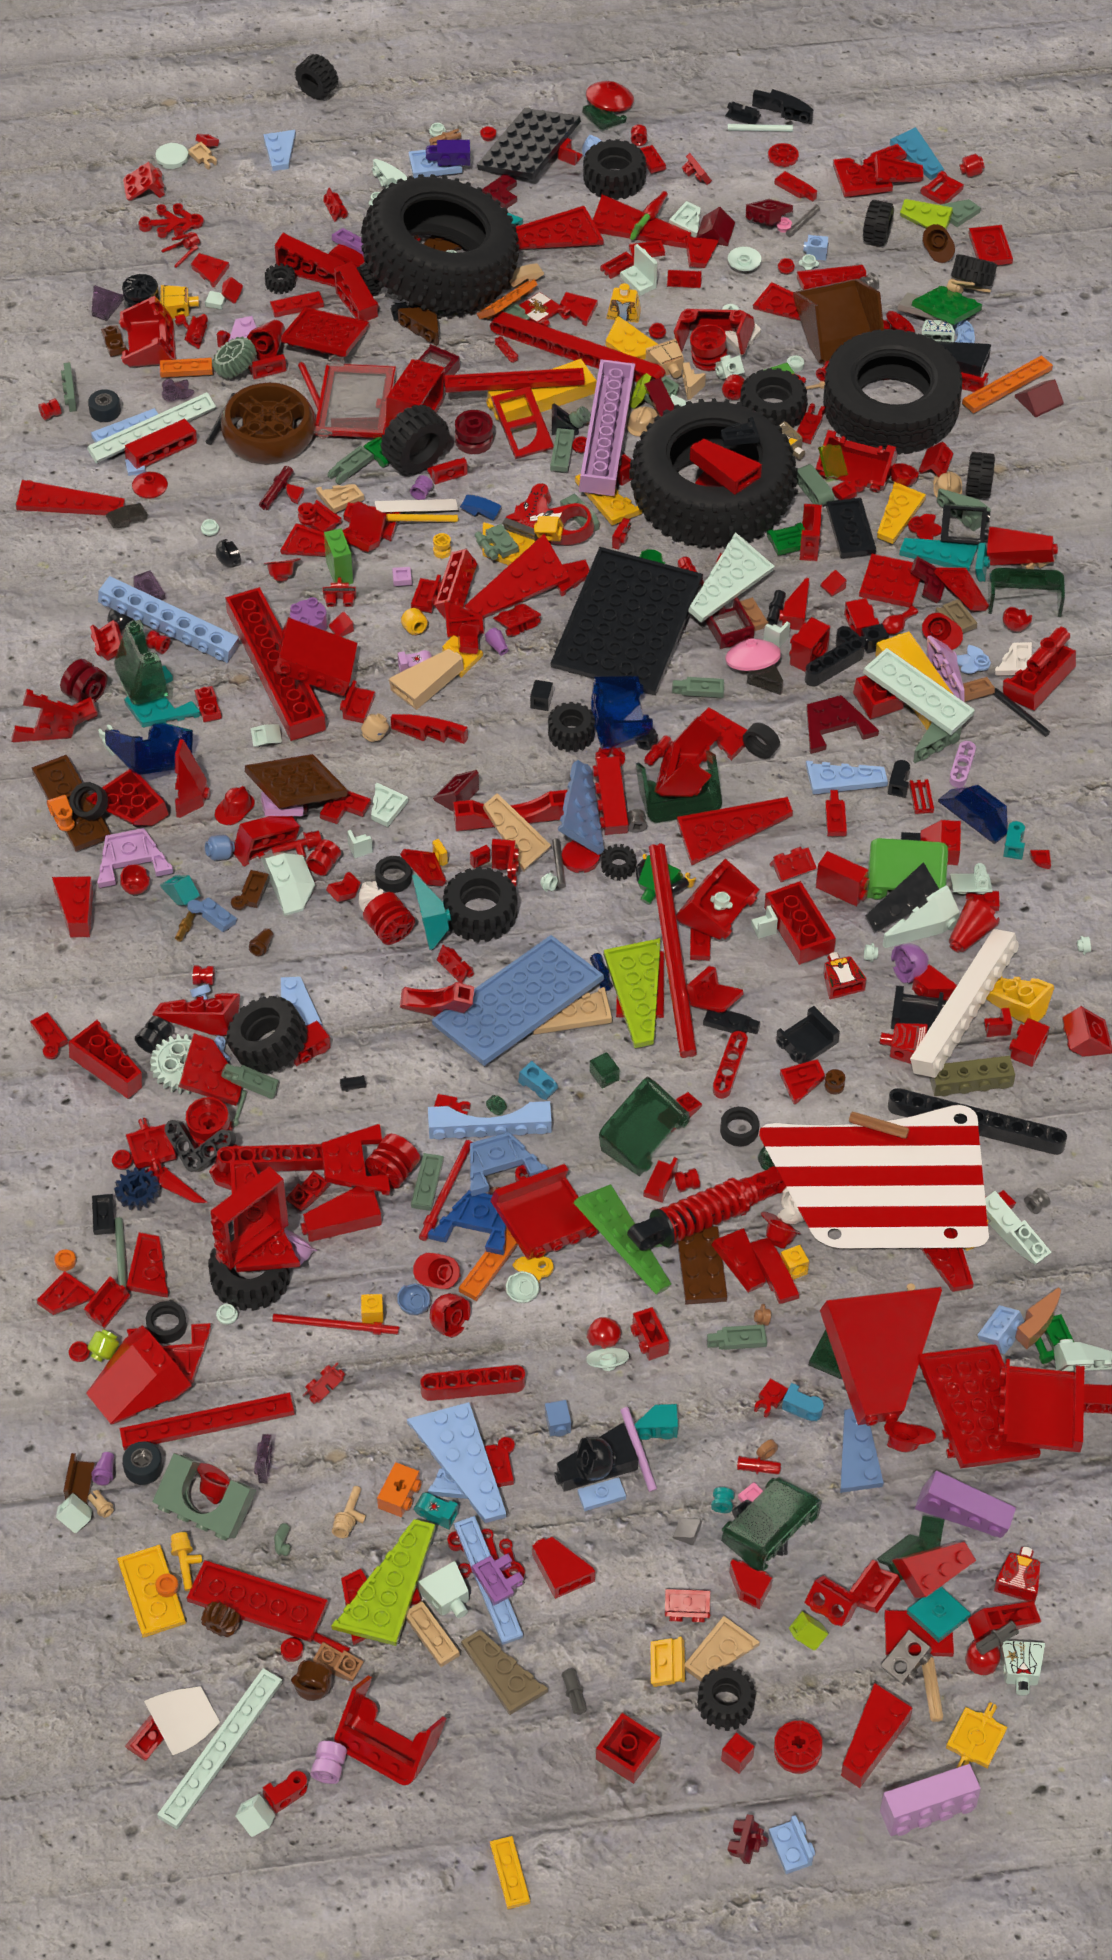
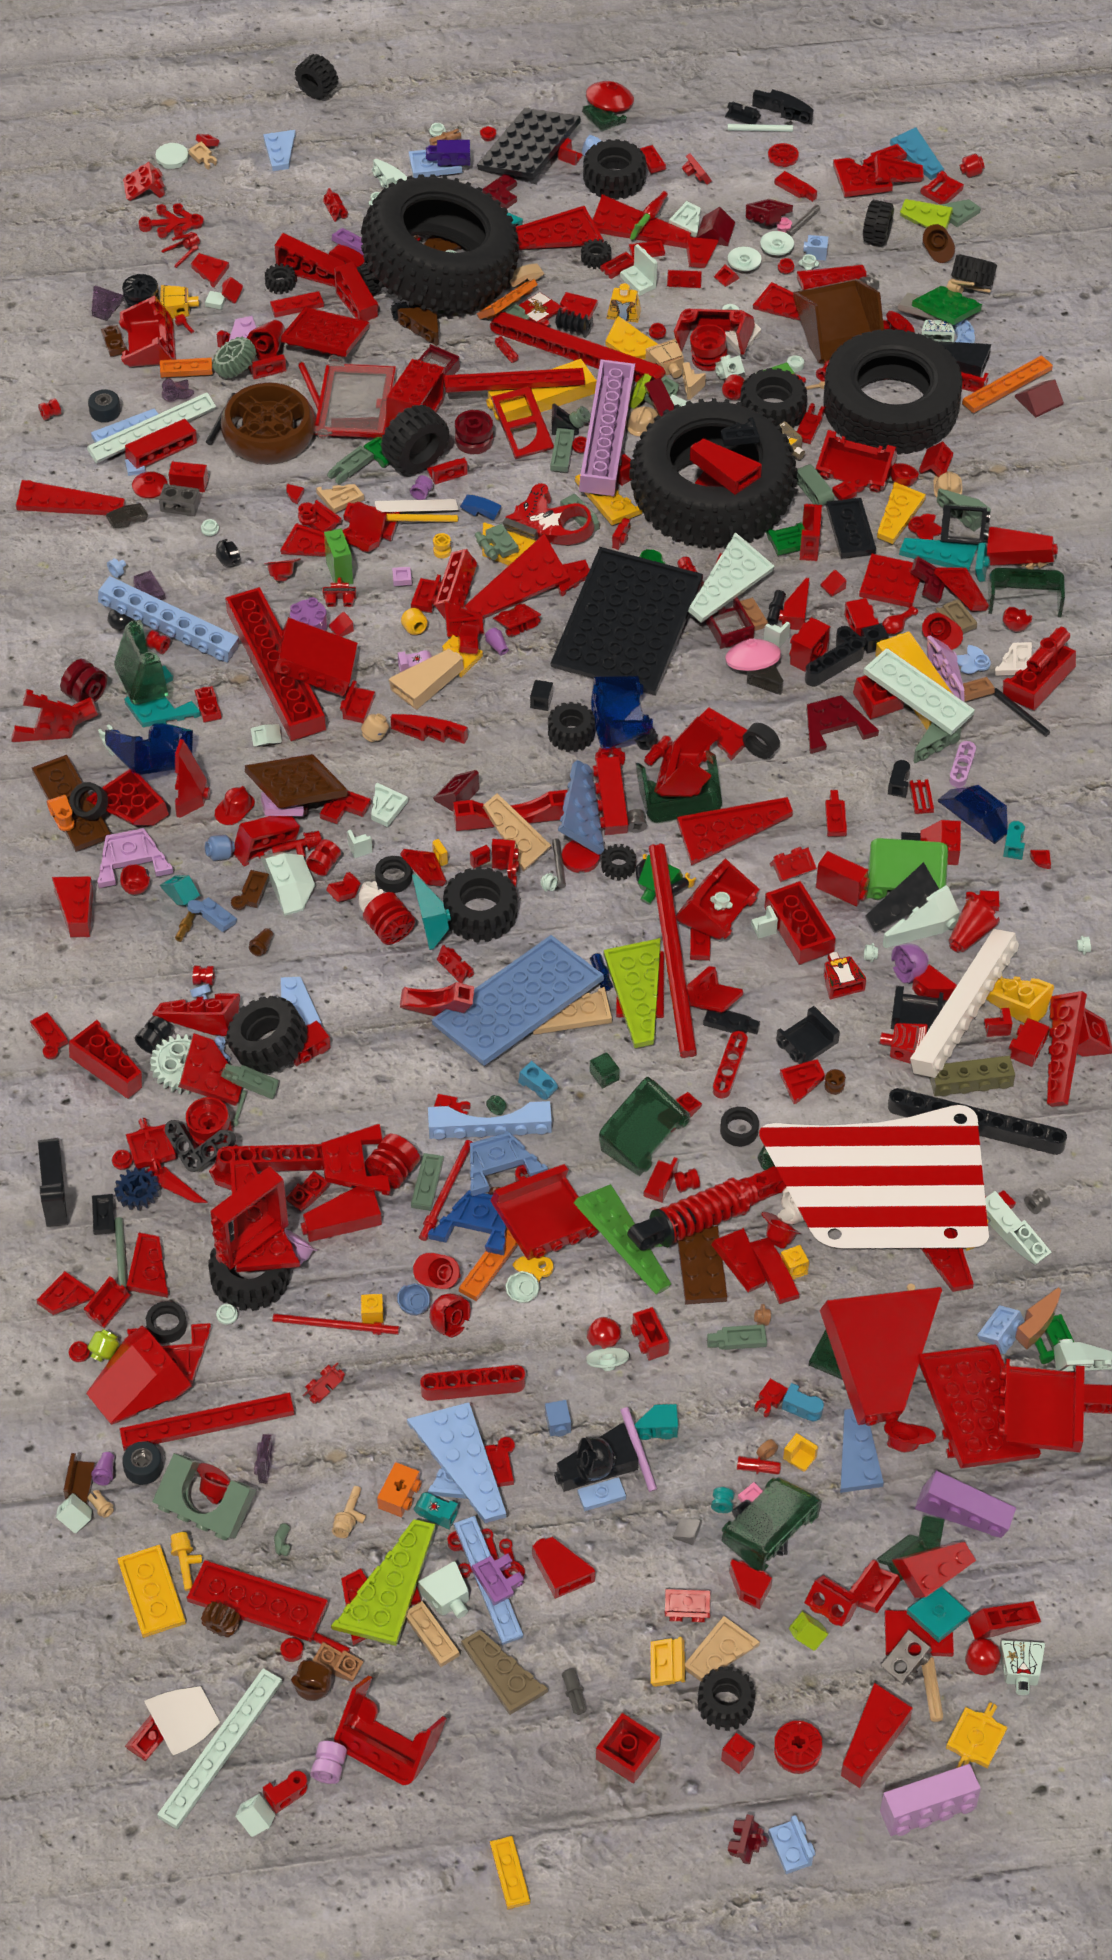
orange tile [55,1249,76,1271] -> none
sand green plate [61,362,76,412] -> none
red bracket [90,620,126,661] -> none
orange tile [155,1574,178,1597] -> none
red hinge [184,314,208,349] -> none
dark red pin [259,466,294,510] -> none
black pin [340,1075,366,1092] -> none
yellow brick [534,516,564,541] -> none
red wheel [631,125,647,146] -> none
sand green hinge [672,677,724,698] -> none
light blue wing [806,761,888,794] -> none
clear neon green piece [818,444,848,478] -> none
medium nougat axle [849,1112,909,1139] -> none
light aqua hinge [950,863,993,894] -> none
black tyre [966,452,995,498] -> none
red plate [968,225,1013,265] -> none
dark grey axle [976,1621,1019,1655] -> none
red torso [994,1547,1040,1603] -> none
none -> black beam [38,1138,68,1227]
none -> light blue tile [107,558,126,578]
none -> flat silver brick [159,484,200,516]
none -> red brick [168,461,208,493]
none -> black piece [555,308,593,337]
none -> black tyre [581,239,611,269]
none -> red slope [714,264,739,287]
none -> light aqua dish [760,231,794,255]
none -> yellow panel [783,1433,818,1472]
none -> red wing [1047,991,1087,1107]

